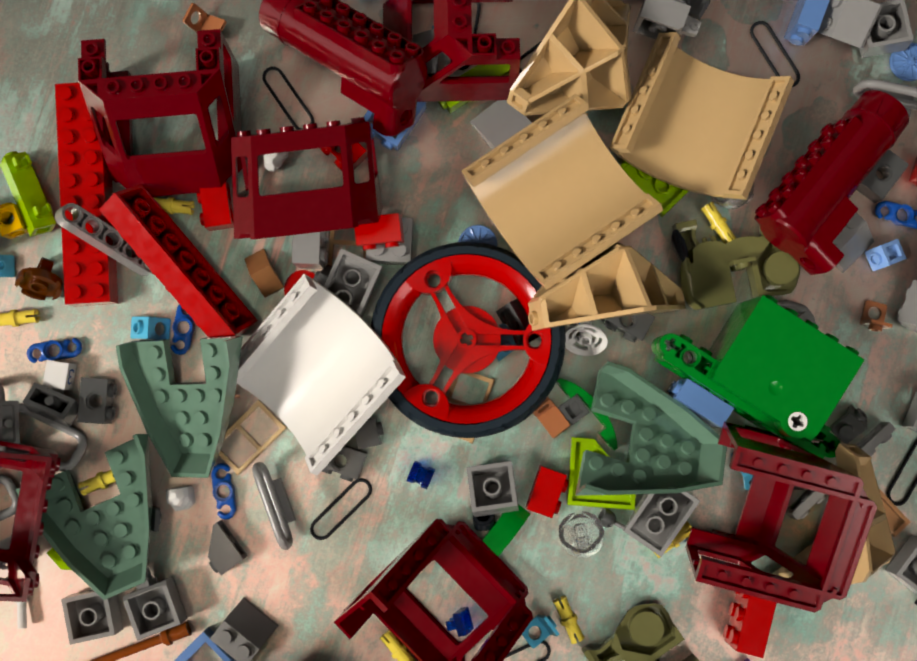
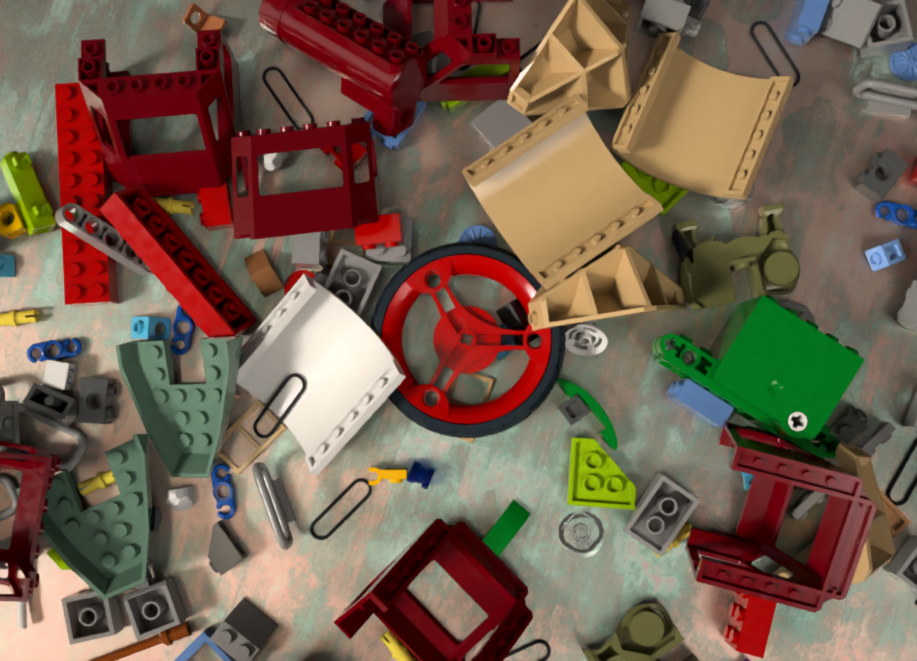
reddish brown tile [15,257,64,300] -> none
dark grey brick [322,445,368,482] -> none
dark grey brick [355,418,384,450] -> none
clear blue tile [445,607,474,637] -> none
light grey brick [466,461,519,517] -> none
black tile [473,514,496,531] -> none
medium azure bracket [522,614,559,648] -> none
red brick [525,465,569,518] -> none
nougat bracket [533,397,570,438] -> none
light yellow pin [553,596,585,644] -> none
sand green piece [575,361,727,496] -> none
dark grey hinge [597,508,625,529] -> none
dark grey brick [602,313,655,343] -> none
light yellow pin [700,201,736,244] -> none
dark red piece [754,90,909,275] -> none
light grey slope [832,212,874,273] -> none
nougat bracket [860,300,893,332] -> none
none -> black piece [253,374,306,438]
none -> yellow plate [369,467,408,485]

